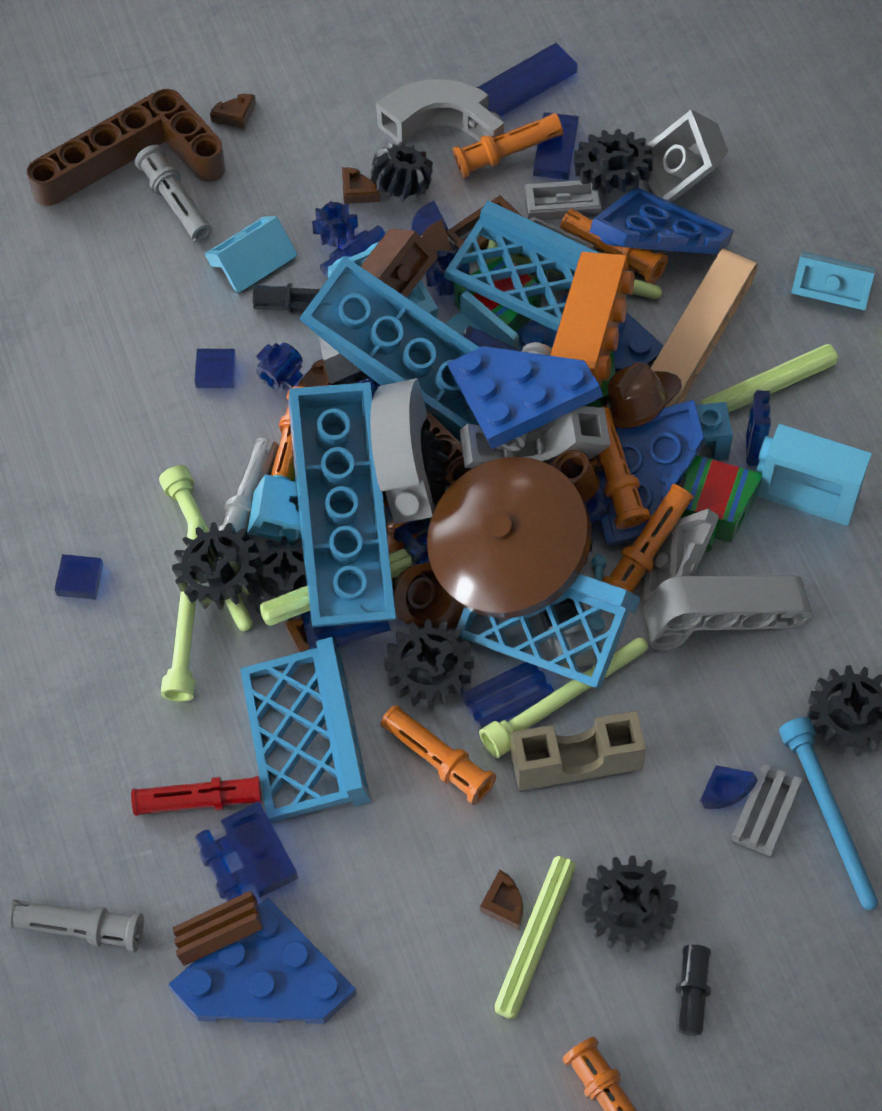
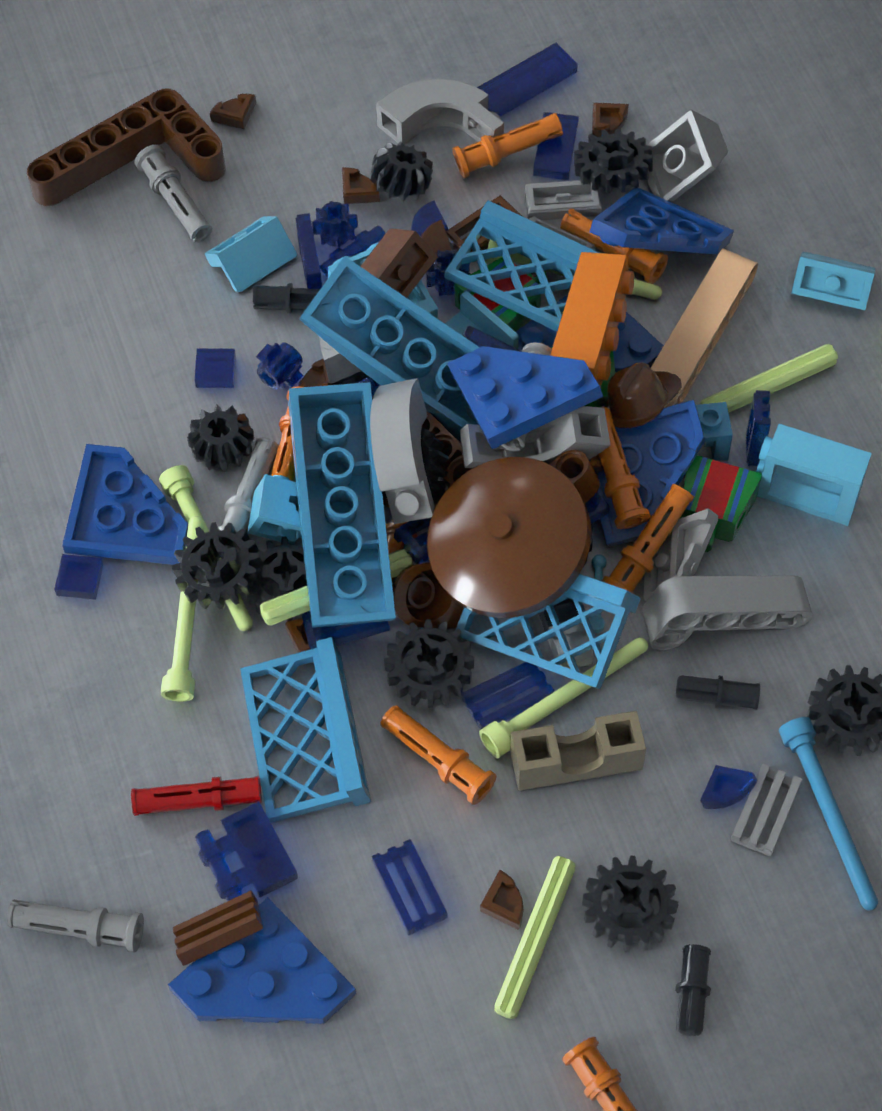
none -> blue plate [62,444,188,565]
none -> black gear [187,404,255,472]
none -> clear blue tile [295,213,322,289]
none -> clear blue tile [372,839,447,936]
none -> reddish brown tile [592,103,629,137]
none -> black axle [676,675,760,710]

